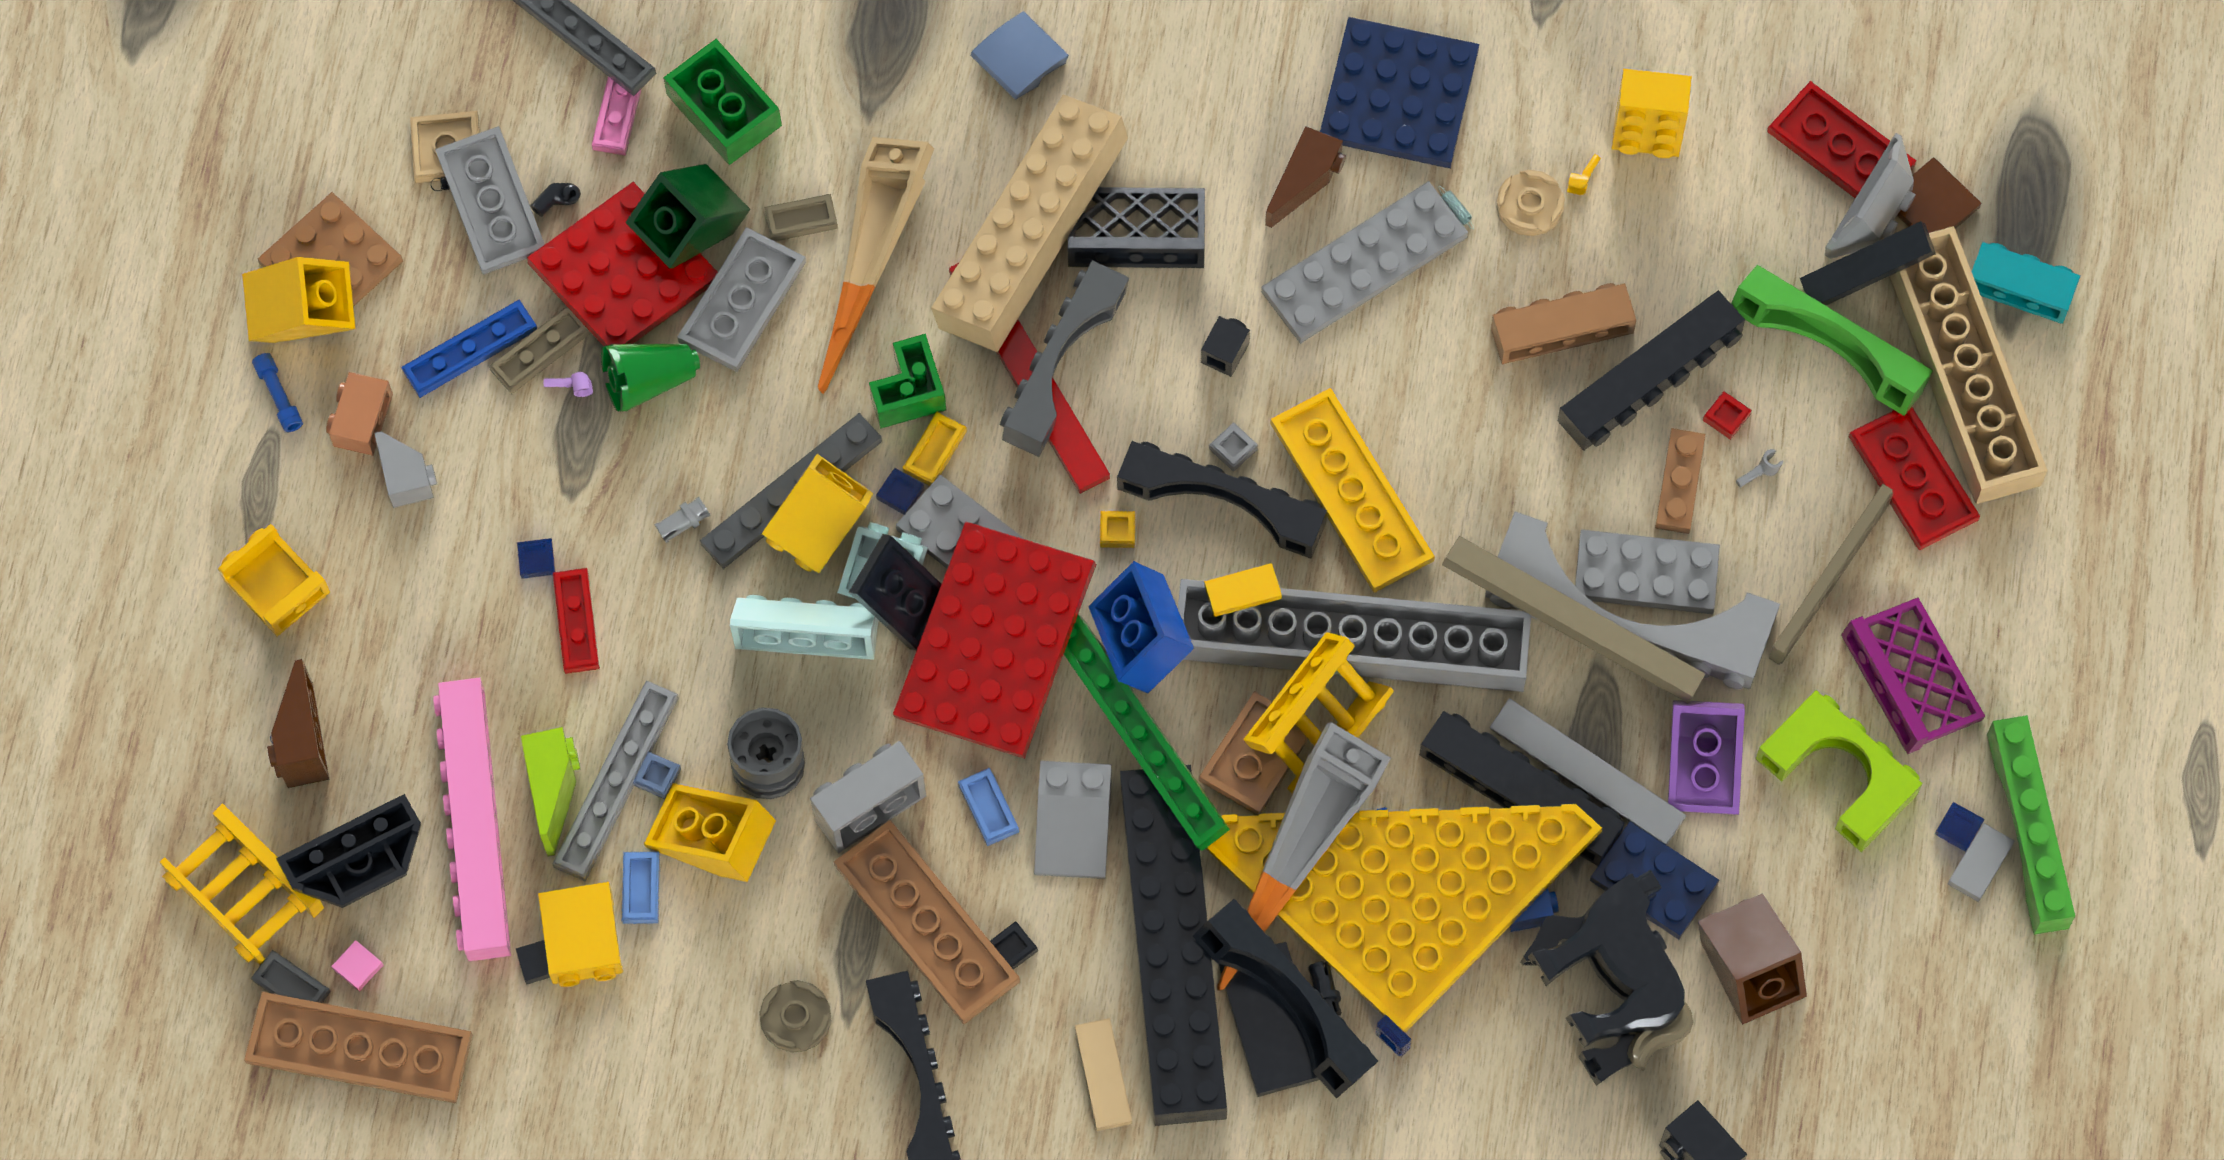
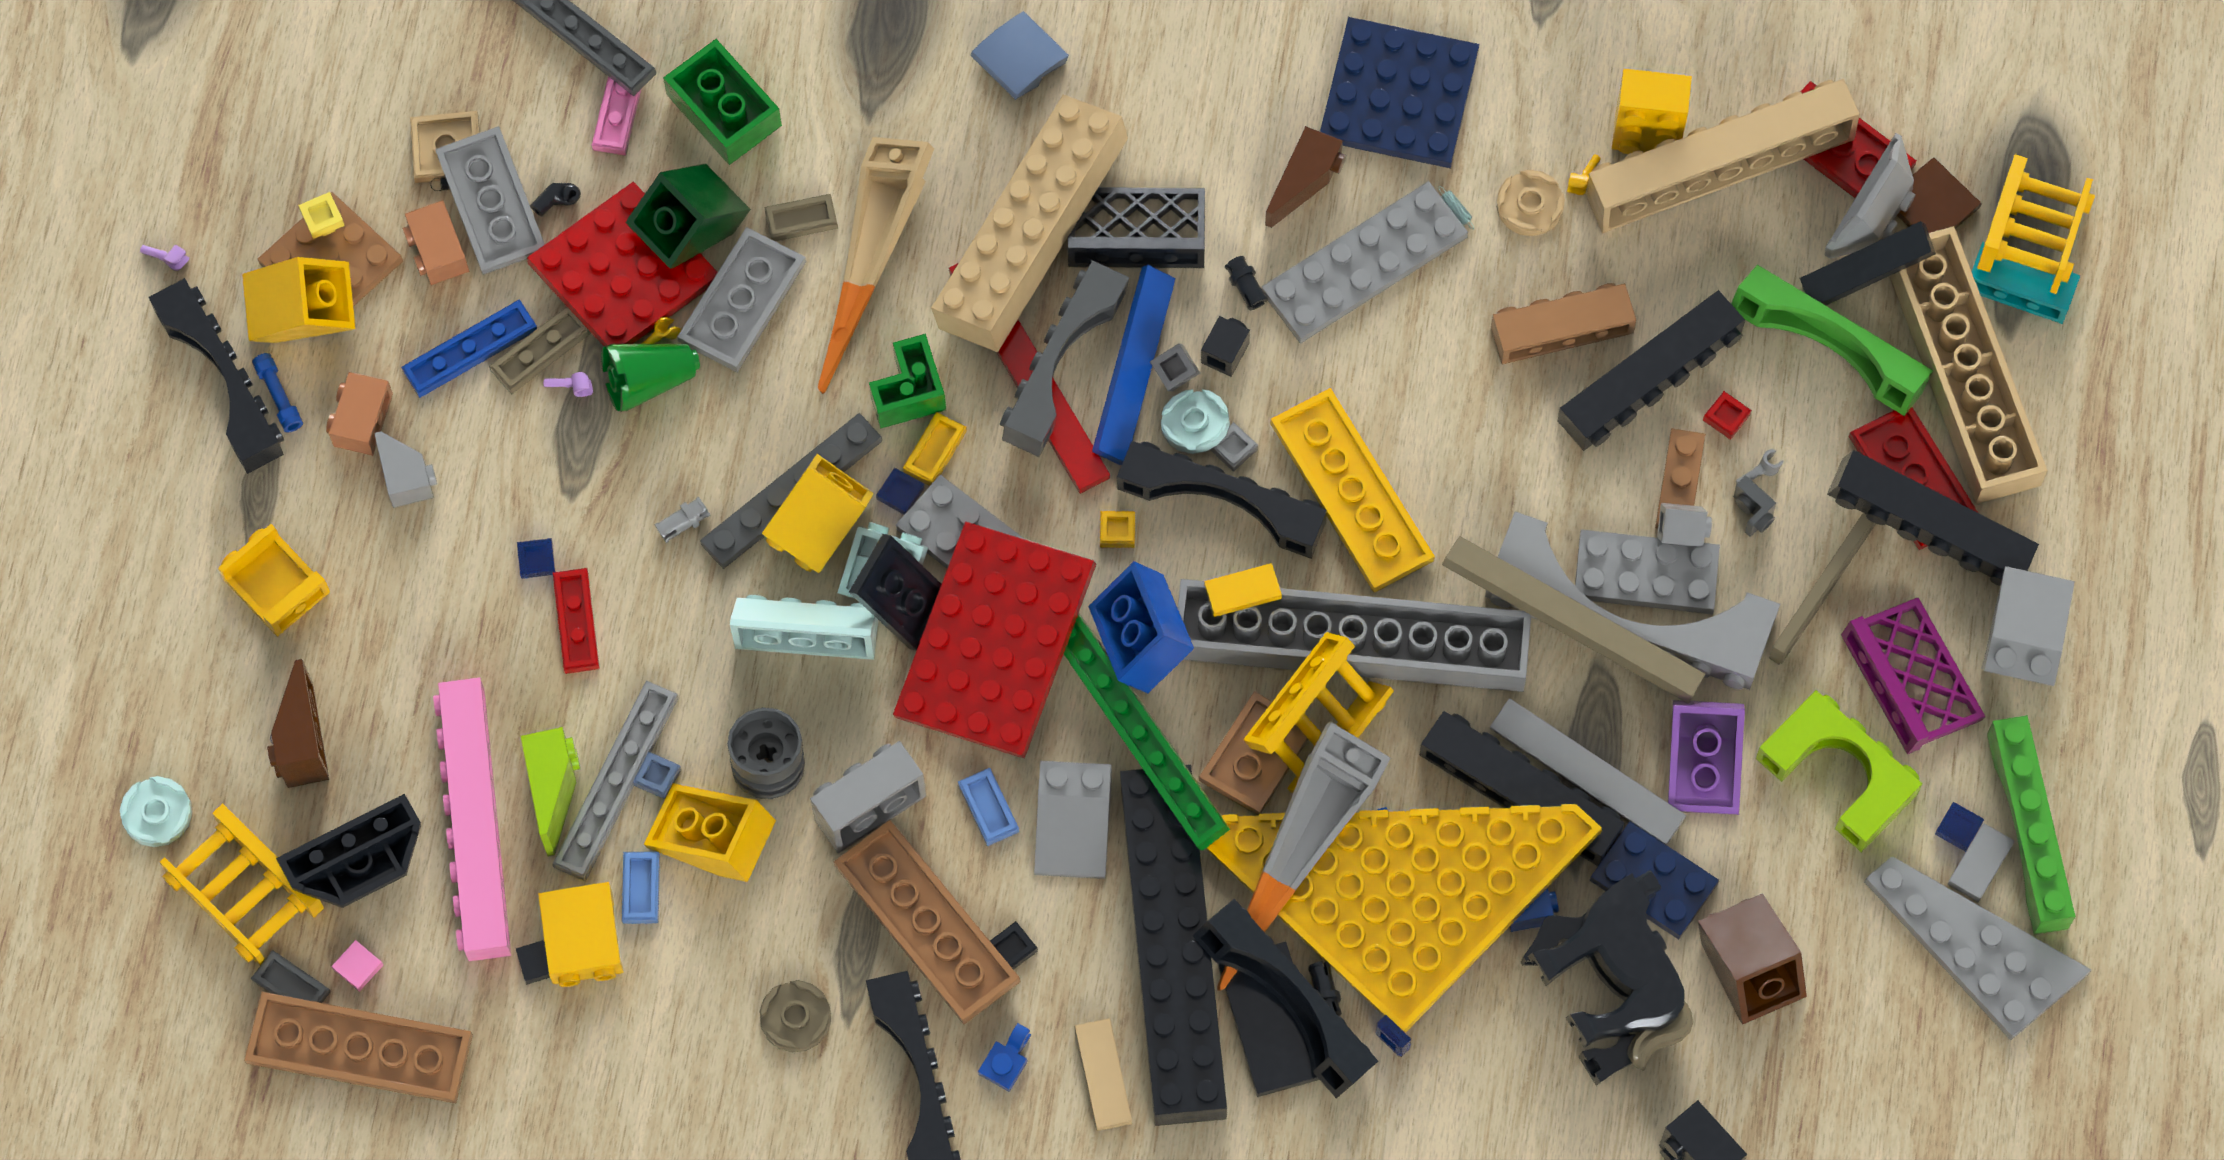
none -> light aqua tile [120,776,192,847]
none -> lavender hand [140,245,189,271]
none -> black arch [148,278,284,474]
none -> light yellow tile [298,192,345,239]
none -> nougat brick [402,200,470,285]
none -> yellow hand [641,317,681,344]
none -> blue plate [978,1023,1031,1092]
none -> blue tile [1092,265,1176,465]
none -> flat silver brick [1150,343,1201,392]
none -> light aqua tile [1161,389,1230,454]
none -> black pin [1225,256,1268,311]
none -> tan brick [1587,79,1860,234]
none -> light grey brick [1657,503,1712,547]
none -> dark grey bracket [1733,475,1776,537]
none -> black brick [1827,450,2039,586]
none -> light grey wing [1864,856,2091,1040]
none -> yellow fence [1977,154,2095,294]
none -> light grey slope [1982,566,2075,686]

